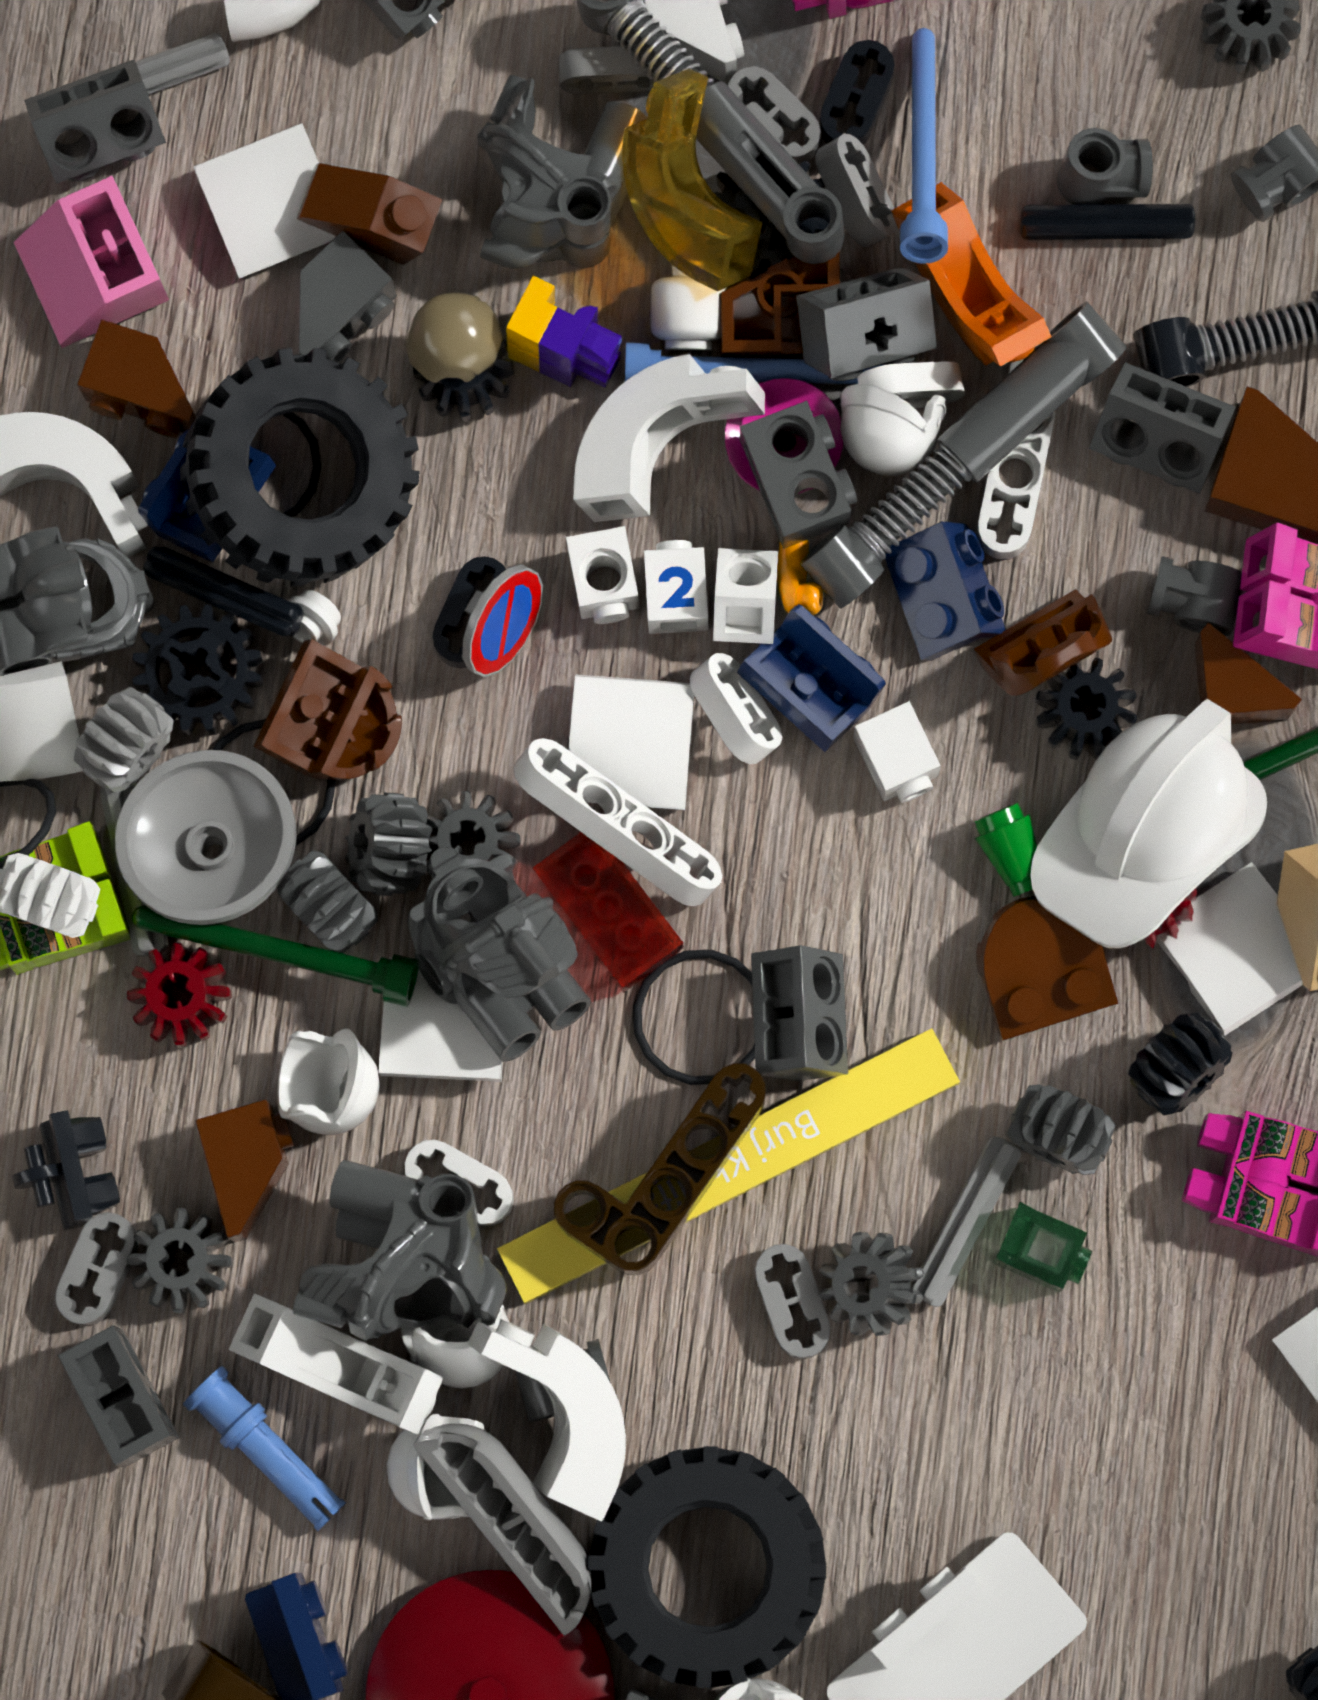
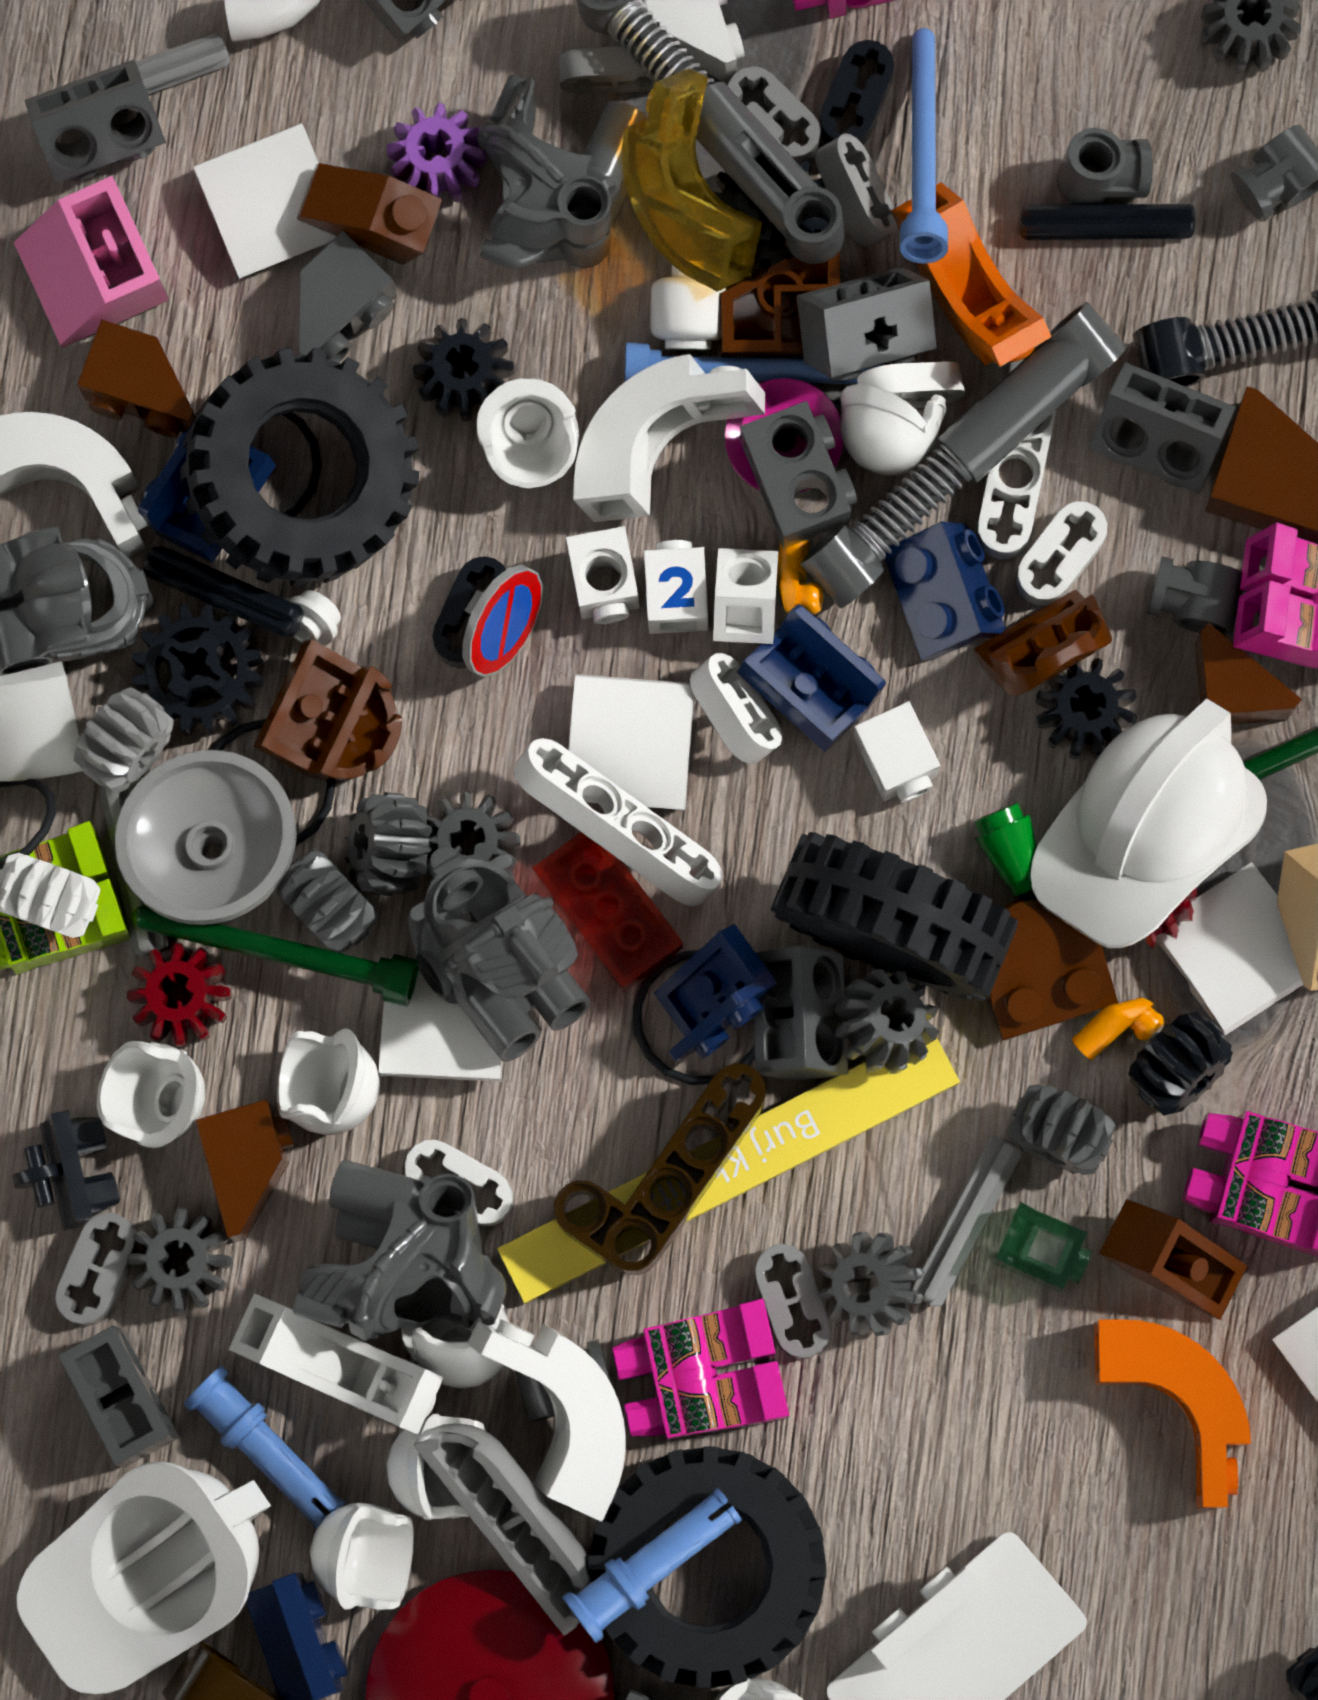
dark tan hair [405,292,503,383] -> none
dark purple hips [506,275,622,388] -> none
none -> white piece [17,1462,271,1694]
none -> white helmet [96,1041,205,1149]
none -> white helmet [310,1503,414,1610]
none -> medium lavender gear [386,102,487,202]
none -> white helmet [476,378,579,489]
none -> medium blue pin [562,1488,742,1643]
none -> dark pink hips [612,1298,789,1441]
none -> dark blue bracket [653,924,777,1062]
none -> black tyre [770,832,1018,1001]
none -> dark grey gear [833,969,940,1075]
none -> white beam [1016,501,1107,606]
none -> light orange arm [1072,997,1164,1060]
none -> orange arch [1094,1319,1251,1508]
none -> reddish brown slope [1099,1199,1247,1320]

